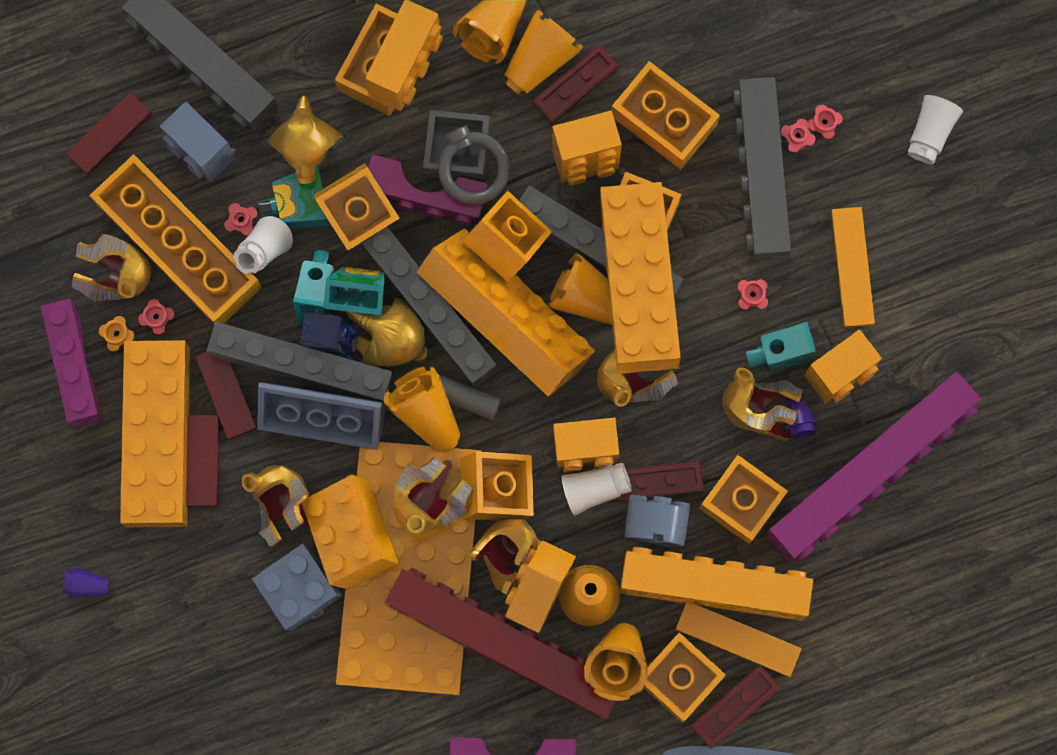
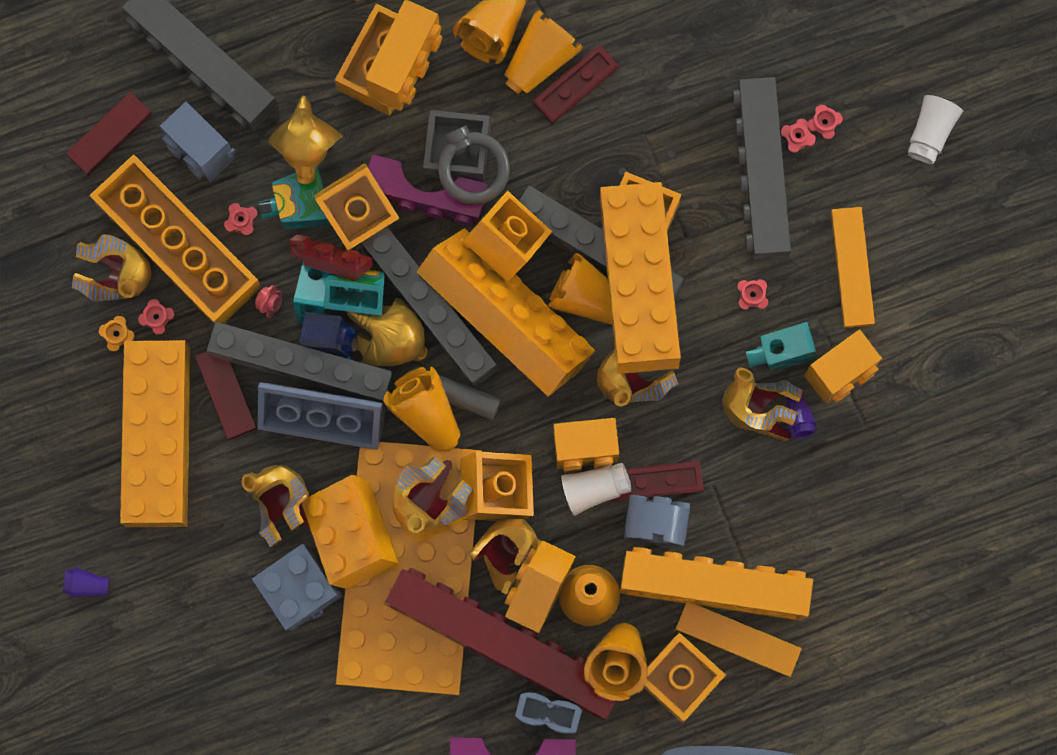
magenta arch [41,298,103,428] -> none
dark red tile [186,415,220,507] -> none
white plant [233,216,293,274] -> none
light orange brick [552,110,622,186] -> none
light orange brick [611,61,720,170] -> none
dark red tile [690,664,781,749] -> none
light orange brick [699,455,788,545] -> none
magenta brick [764,371,981,564] -> none
none -> coral plate [255,285,282,318]
none -> dark red hinge [290,235,372,281]
none -> sand blue brick [515,693,582,734]

